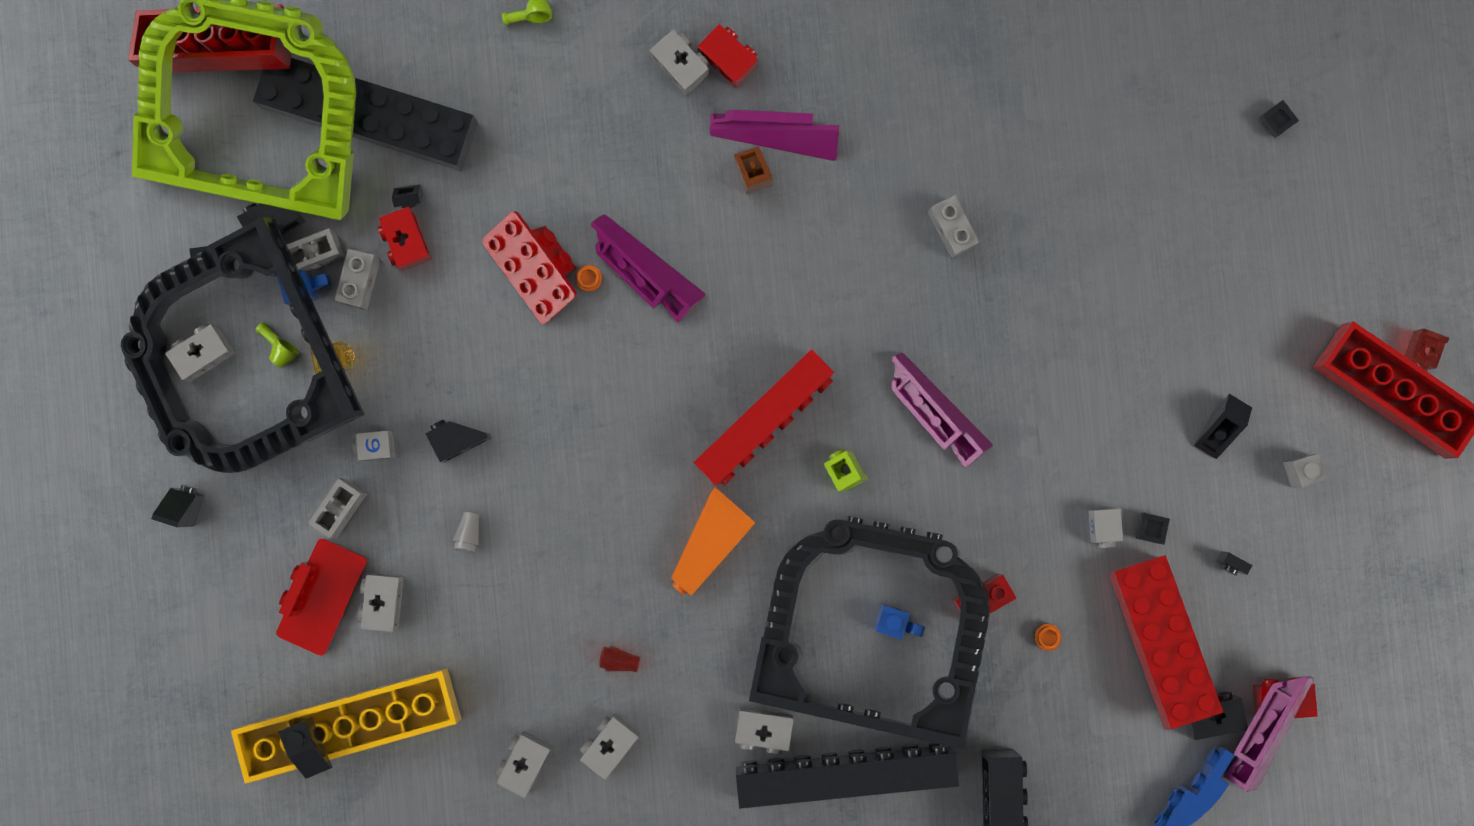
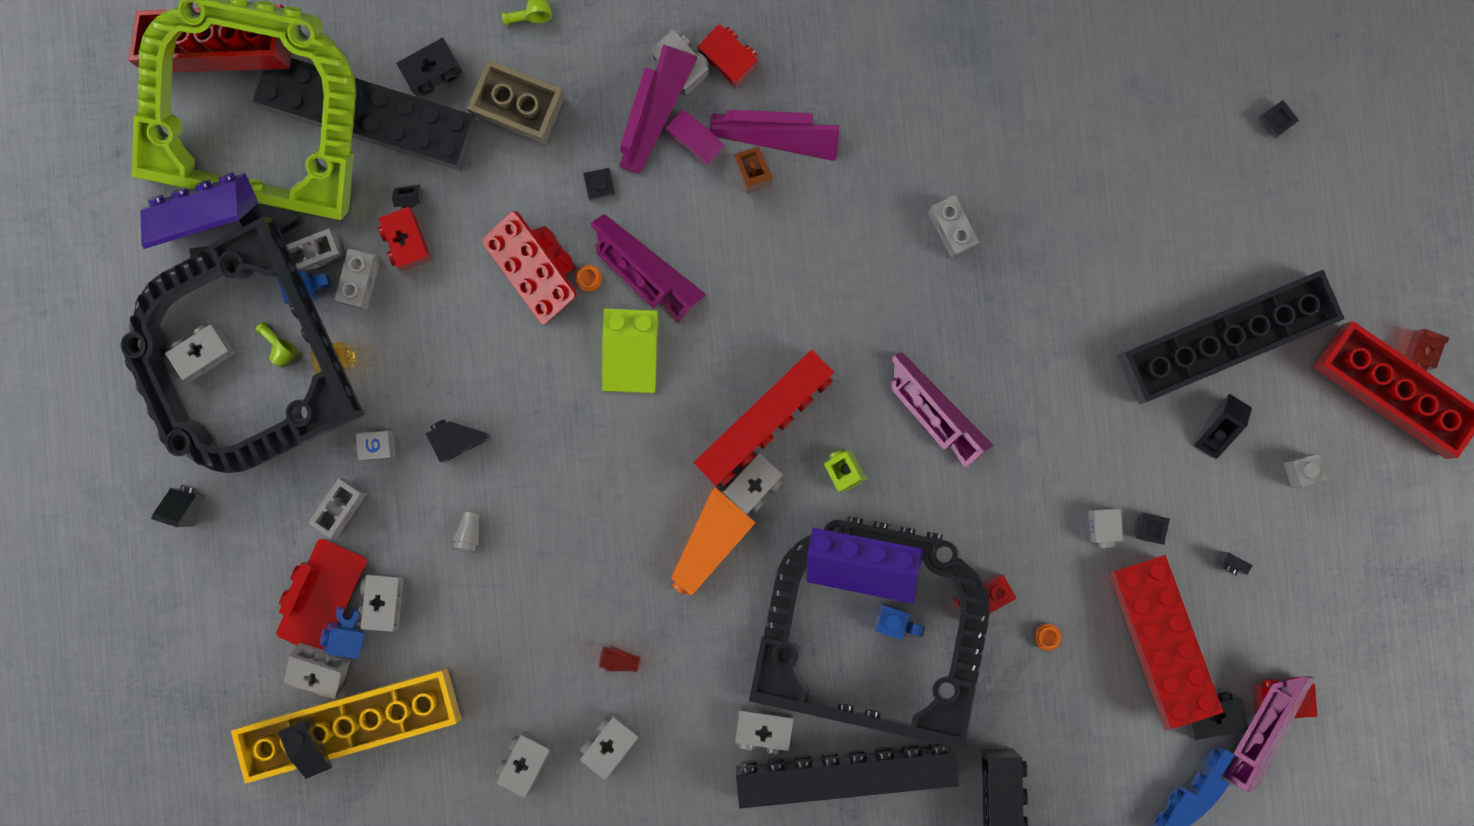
none -> dark purple slope [140,172,259,249]
none -> light grey brick [284,642,350,699]
none -> blue brick [320,606,365,659]
none -> black brick [396,37,462,97]
none -> dark tan brick [467,59,565,145]
none -> black plate [583,168,615,201]
none -> lime slope [602,309,659,393]
none -> magenta wedge [619,44,697,173]
none -> magenta slope [664,109,725,165]
none -> light grey brick [723,453,783,514]
none -> dark purple slope [807,528,924,604]
none -> black brick [1118,270,1345,404]

